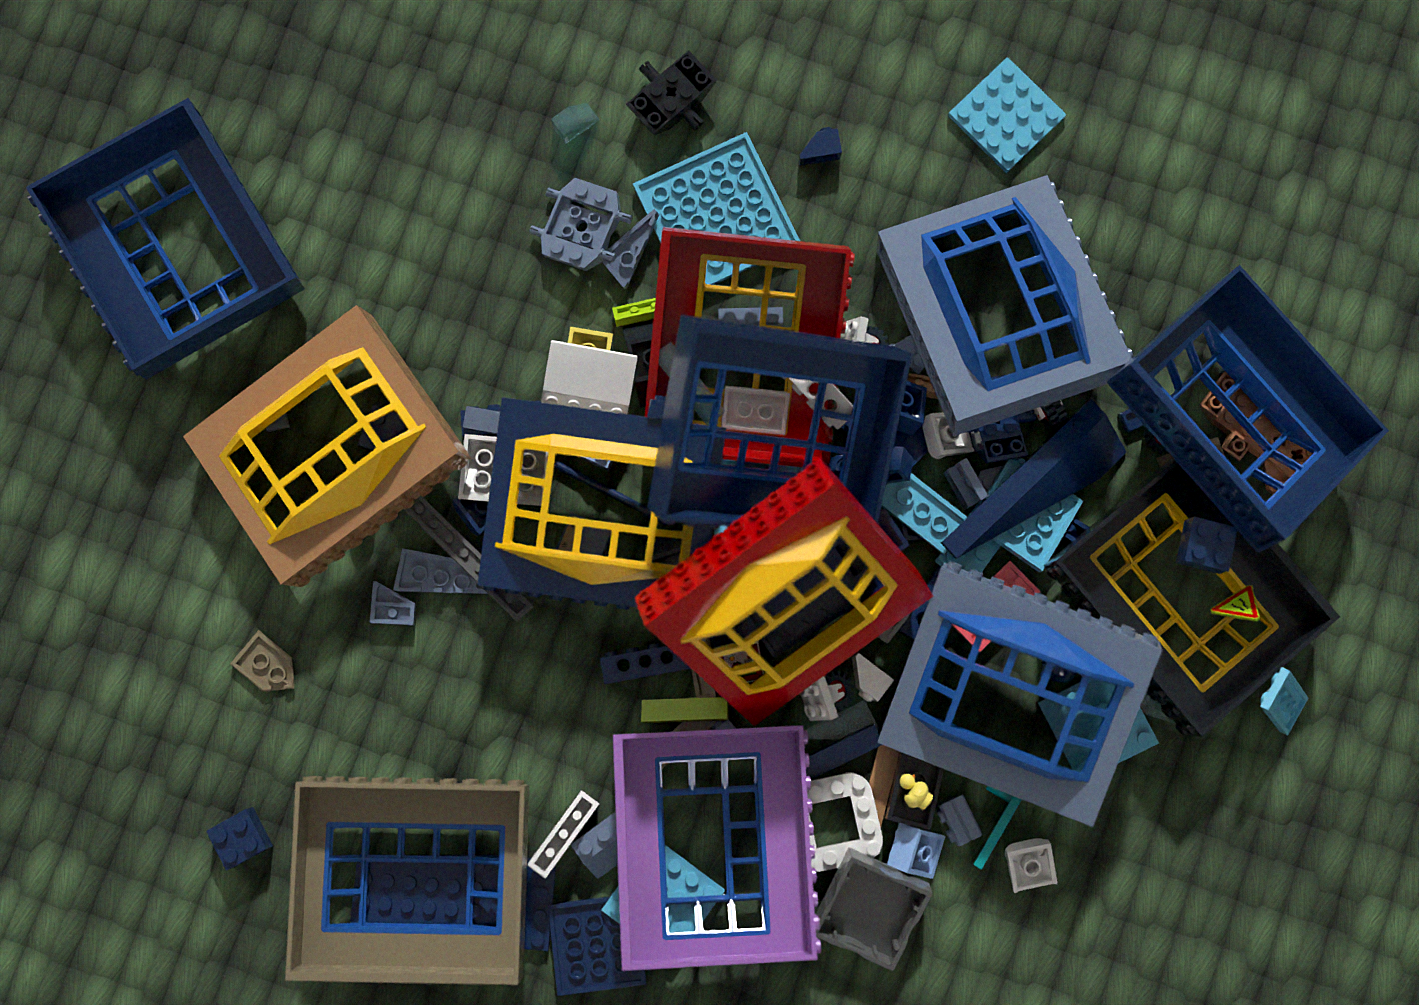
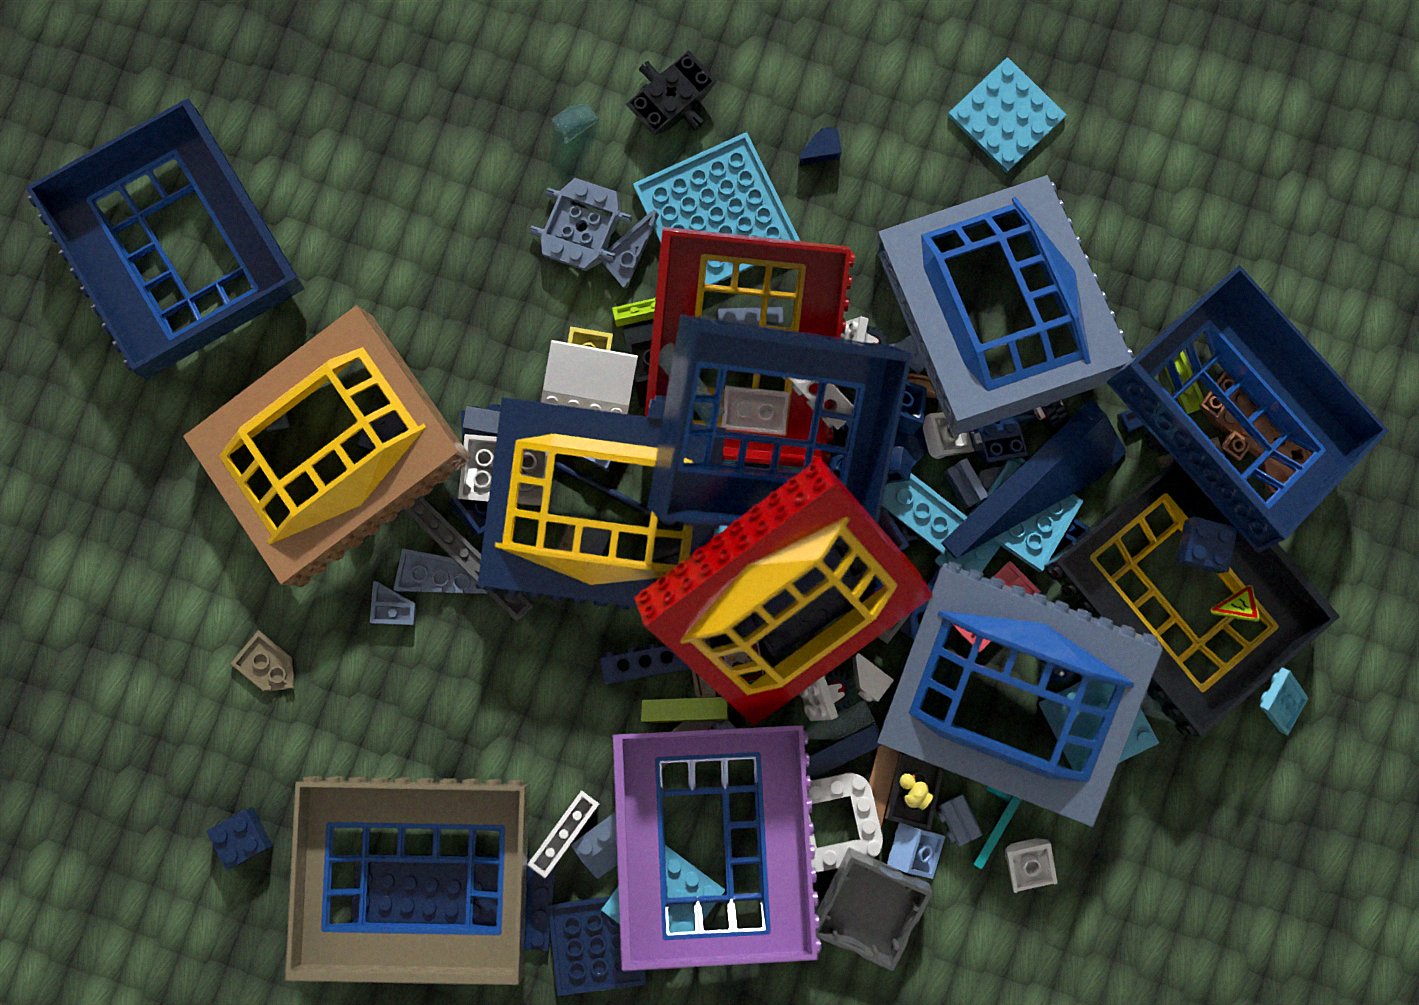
none -> lime plate [1165,351,1204,415]

